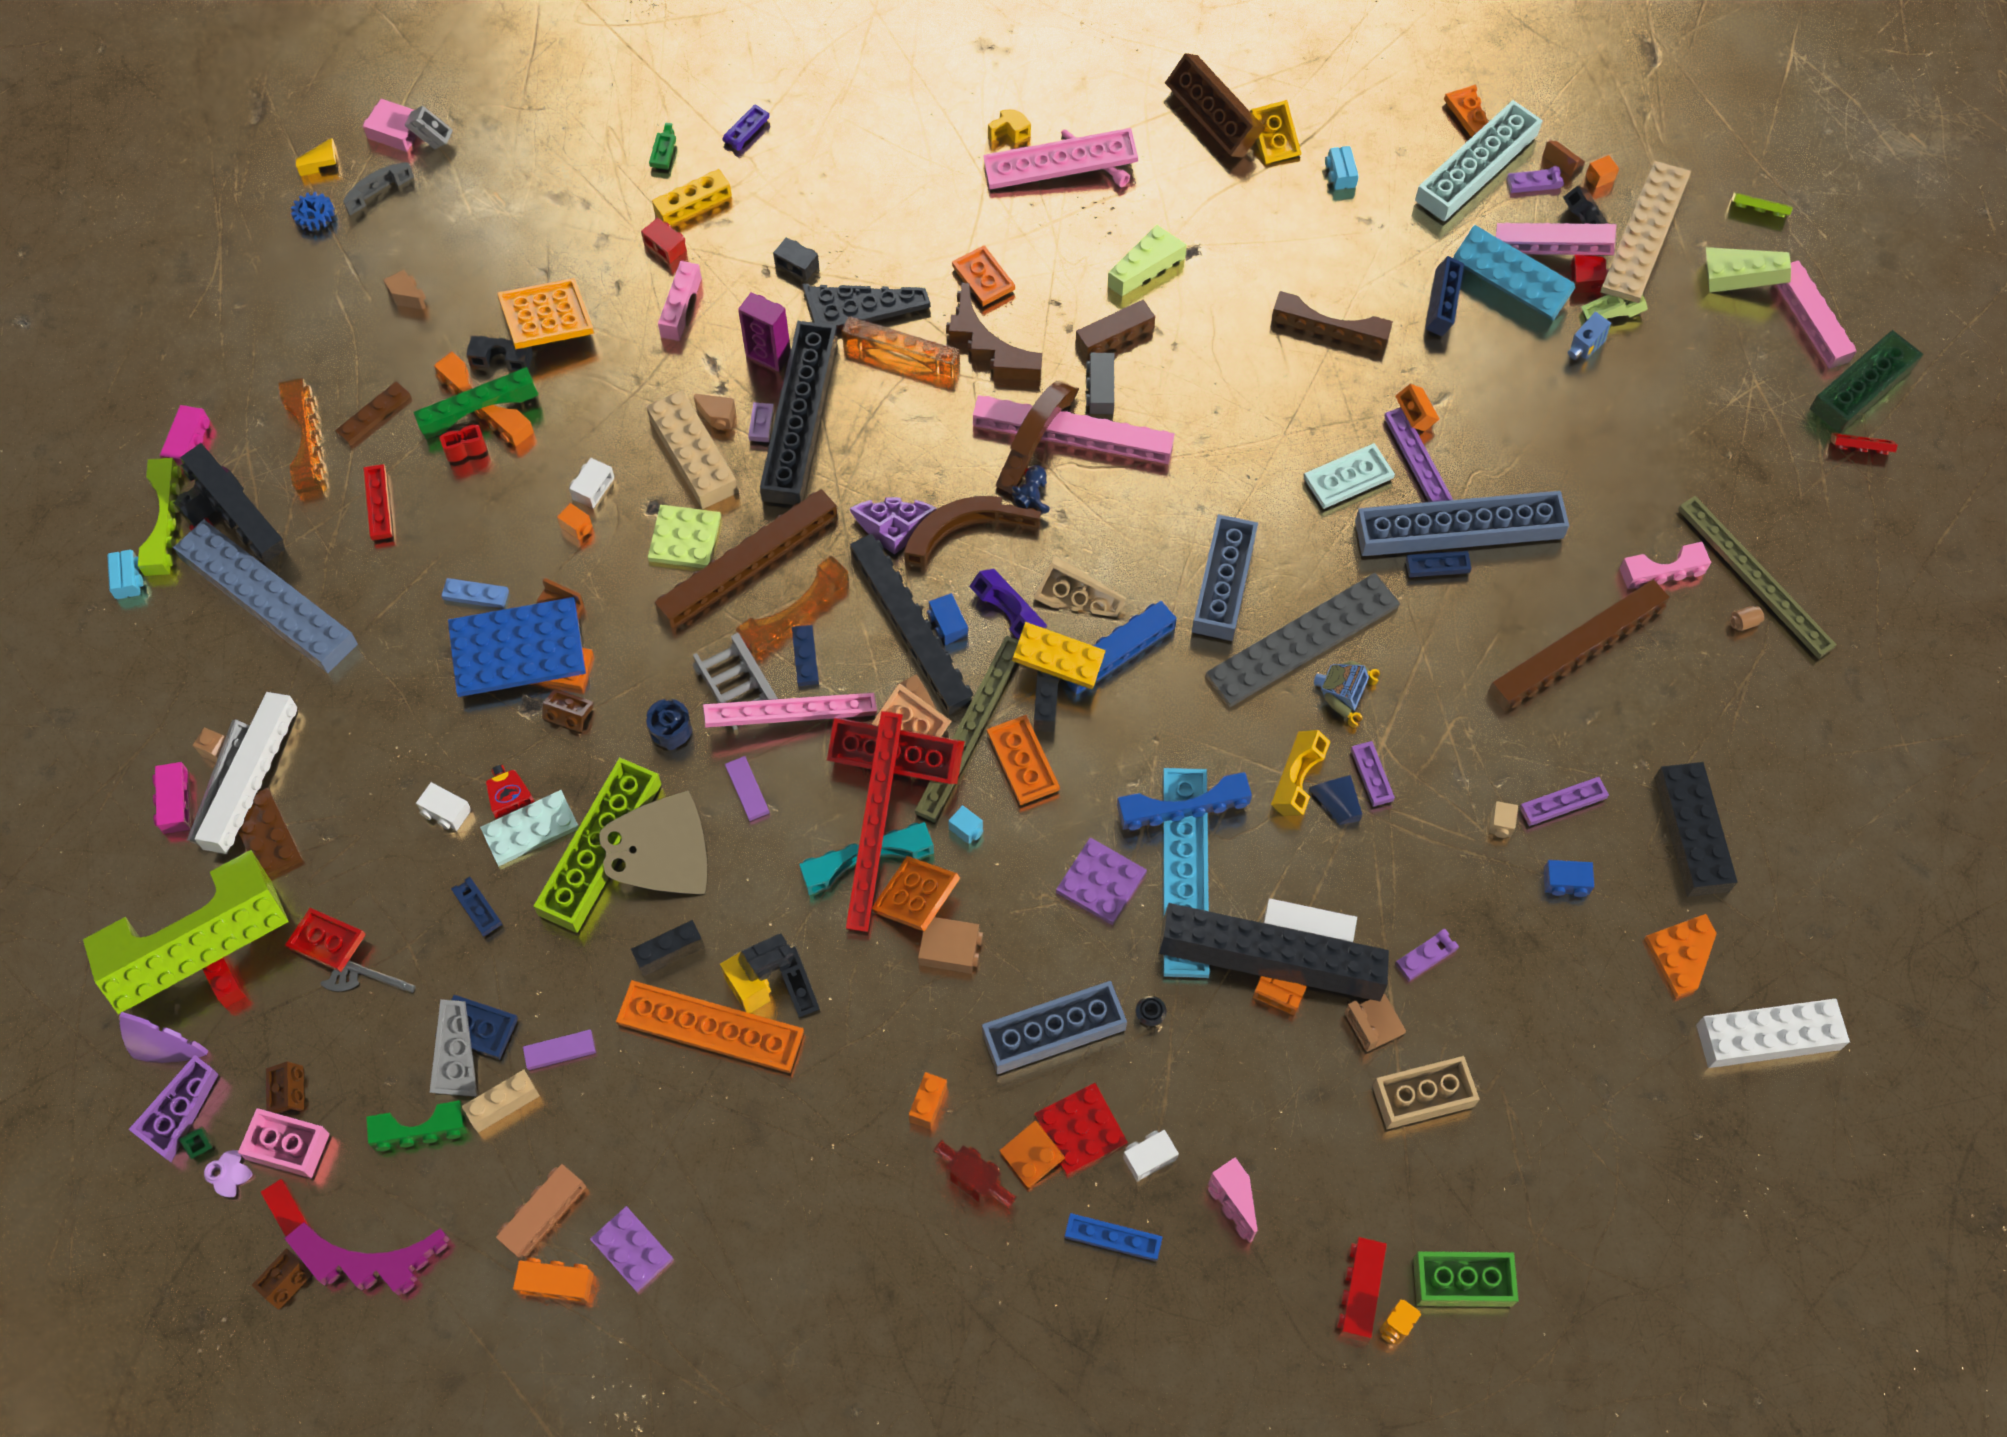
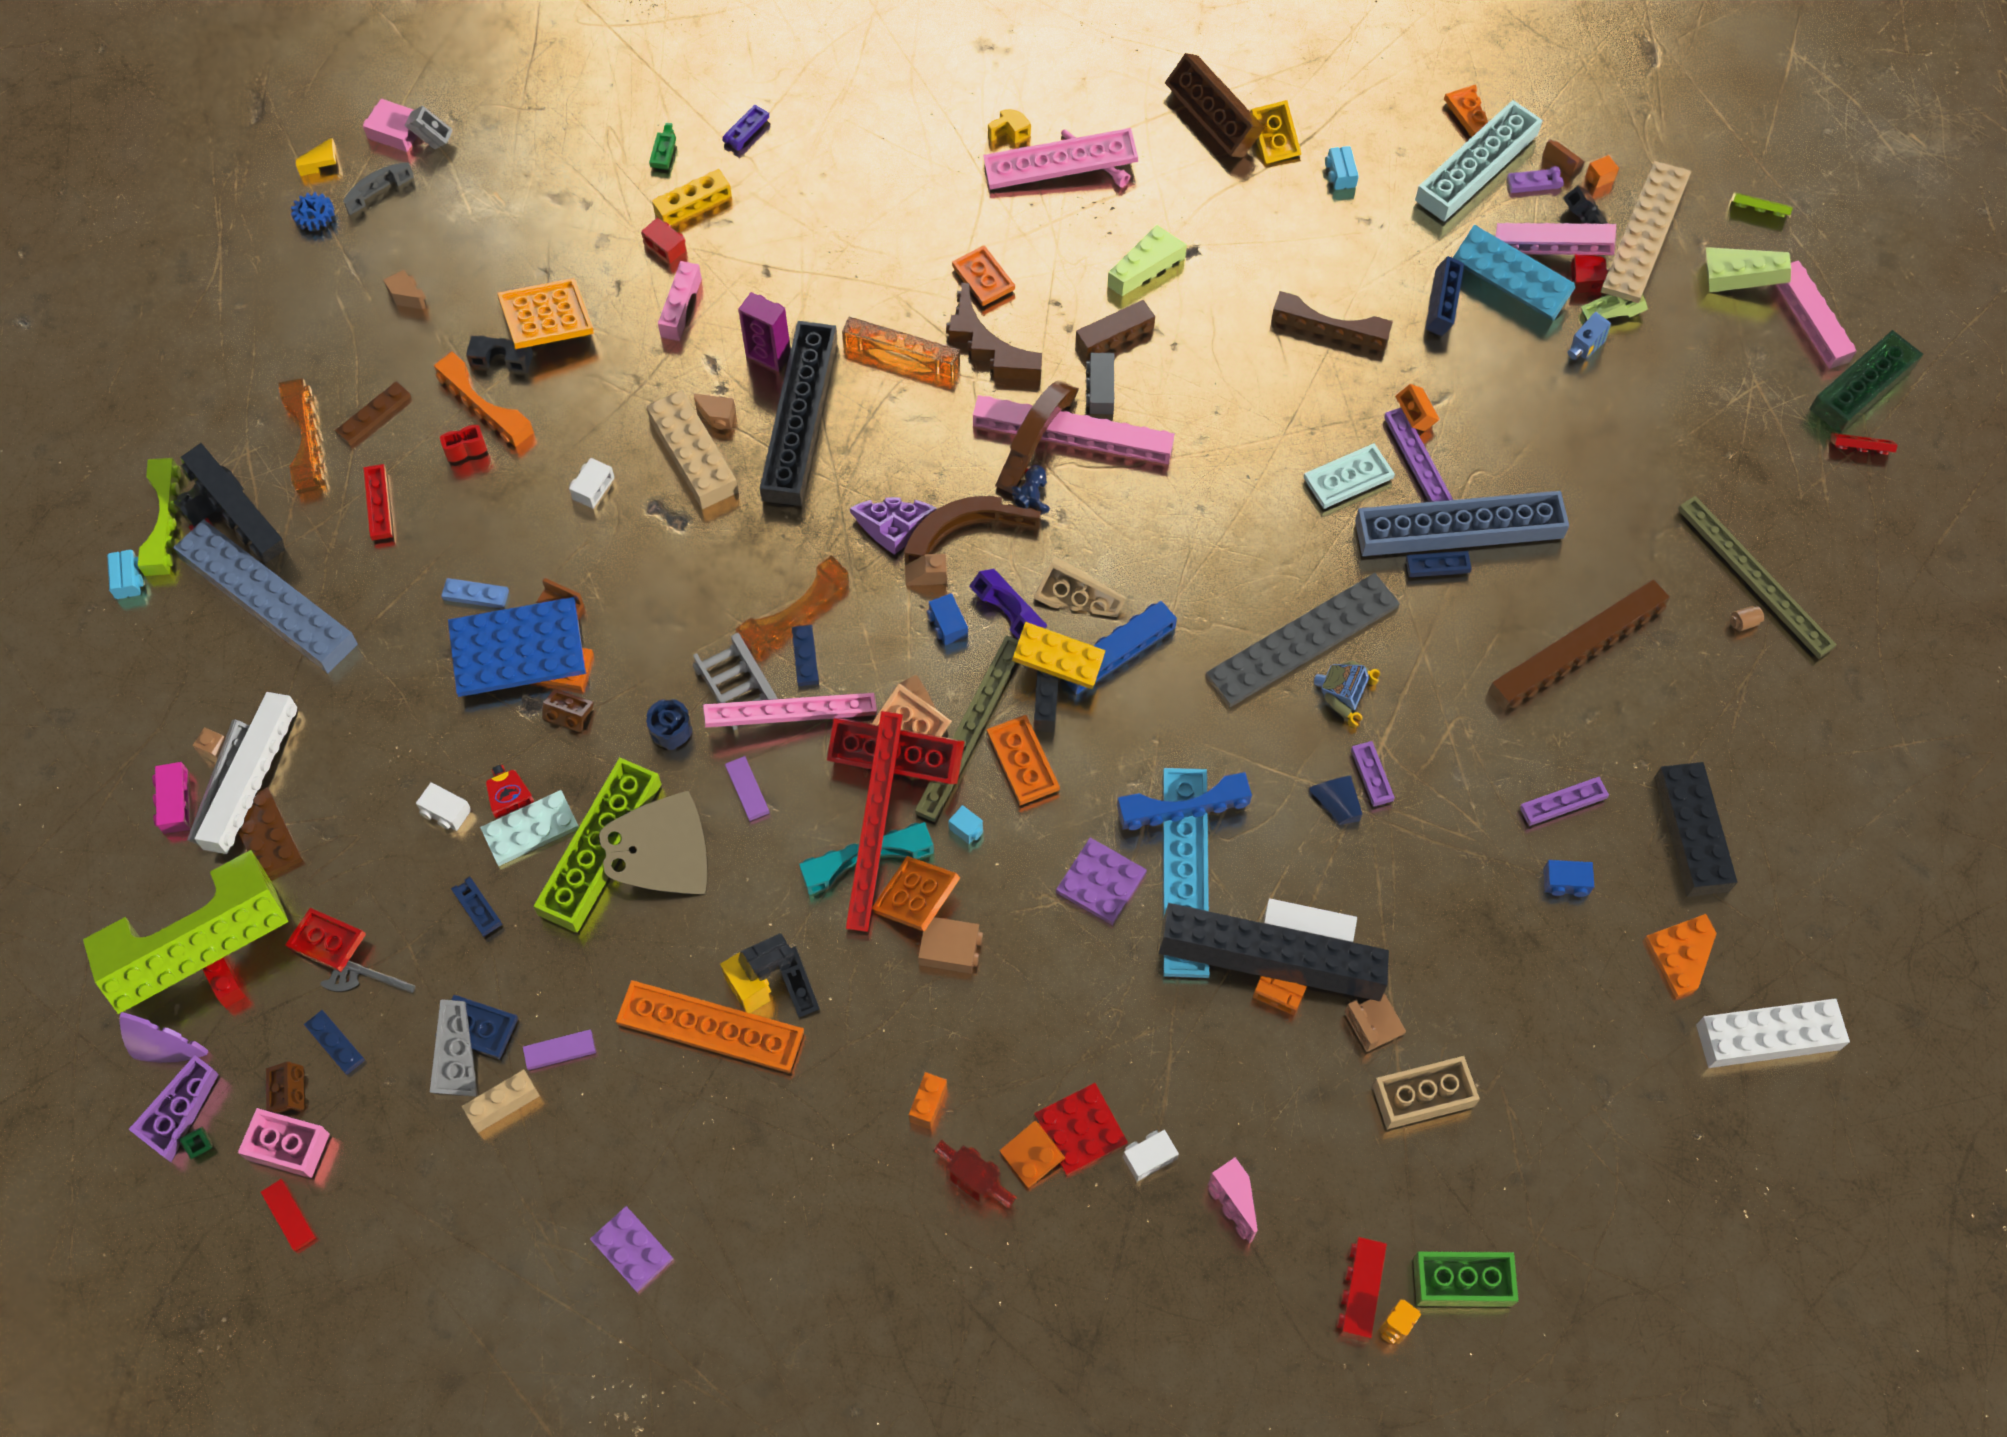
dark pink brick [160,405,210,469] -> none
lavender plate [204,1150,252,1197] -> none
reddish brown bracket [251,1248,312,1309] -> none
magenta arch [284,1222,450,1296] -> none
green arch [366,1100,467,1151] -> none
green arch [413,367,539,440] -> none
nougat brick [496,1164,586,1260] -> none
orange brick [513,1258,594,1303] -> none
orange brick [557,503,592,540] -> none
black brick [631,920,705,977] -> none
yellowish green plate [648,505,721,568] -> none
reddish brown brick [654,489,837,629] -> none
lavender plate [748,403,774,442] -> none
brick [773,237,819,281] -> none
black wing [803,284,931,330] -> none
black brick [850,534,973,716] -> none
sand blue brick [982,981,1127,1074] -> none
blue plate [1064,1213,1163,1262] -> none
black cone [1135,996,1167,1026] -> none
sand blue brick [1192,514,1258,641] -> none
yellow arch [1271,730,1330,816] -> none
medium lavender plate [1395,929,1459,982] -> none
tan brick [1489,801,1518,838] -> none
bright pink arch [1619,542,1711,589] -> none
none -> dark blue plate [304,1010,365,1075]
none -> medium nougat slope [905,554,947,586]

